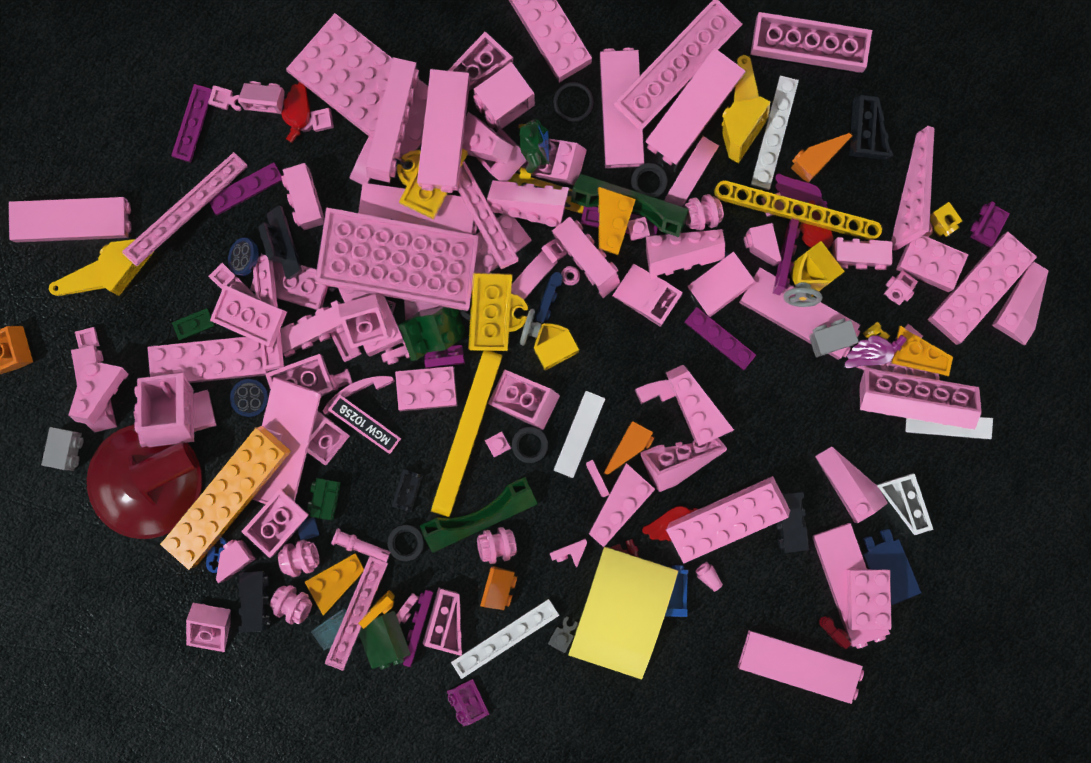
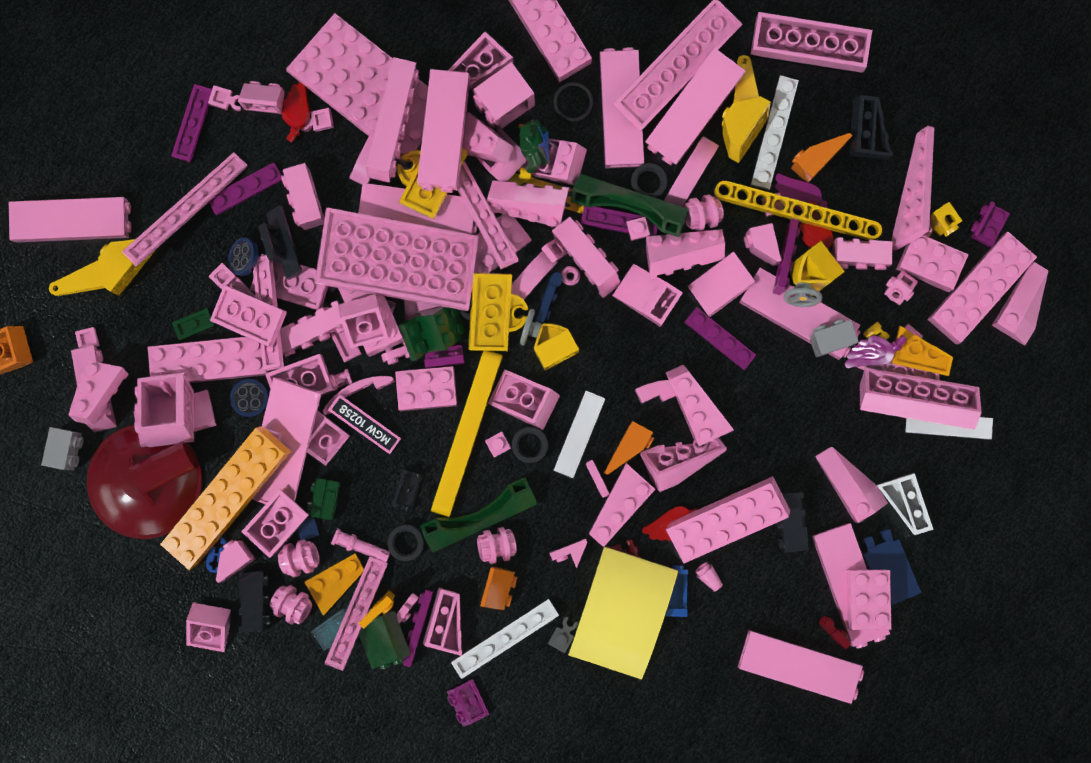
light orange wing [598,187,636,255] -> none

